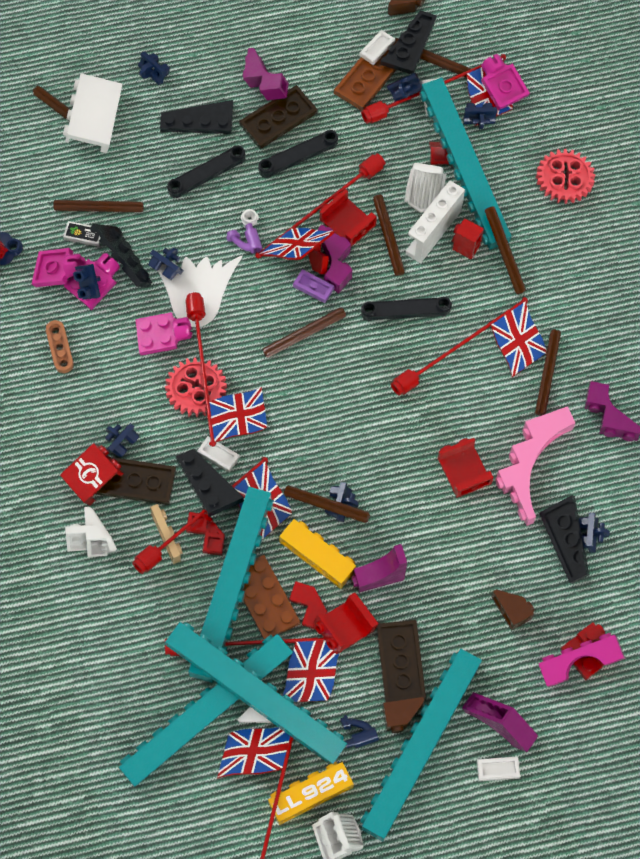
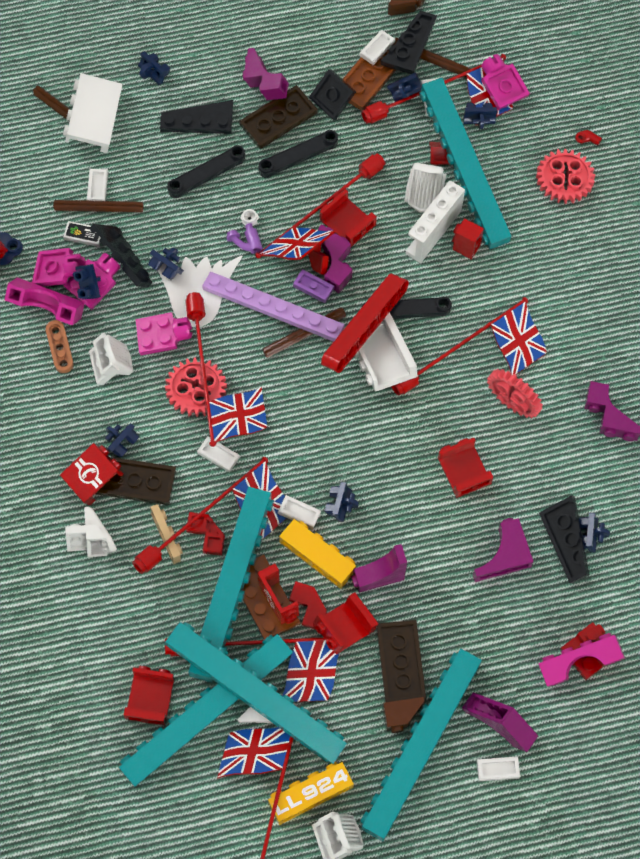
black wing [176,449,244,517] -> none
reddish brown axle [284,485,370,523] -> none
dark blue plant [340,715,379,749] -> none
reddish brown axle [373,194,405,276] -> none
reddish brown axle [485,206,526,294] -> none
reddish brown slope [491,589,535,631] -> none
bright pink arch [495,406,575,526] -> none
reddish brown axle [535,329,561,416] -> none
none -> dark pink arch [5,277,85,326]
none -> white tile [87,169,108,201]
none -> white piece [89,333,133,385]
none -> red panel [123,666,175,726]
none -> lavender plate [202,271,345,342]
none -> red panel [257,564,299,625]
none -> white tile [278,495,321,529]
none -> black plate [309,69,356,120]
none -> red beam [321,273,409,373]
none -> white panel [355,312,418,392]
none -> magenta arch [473,518,534,582]
none -> coral gear [487,369,543,418]
none -> red arm [575,130,602,146]

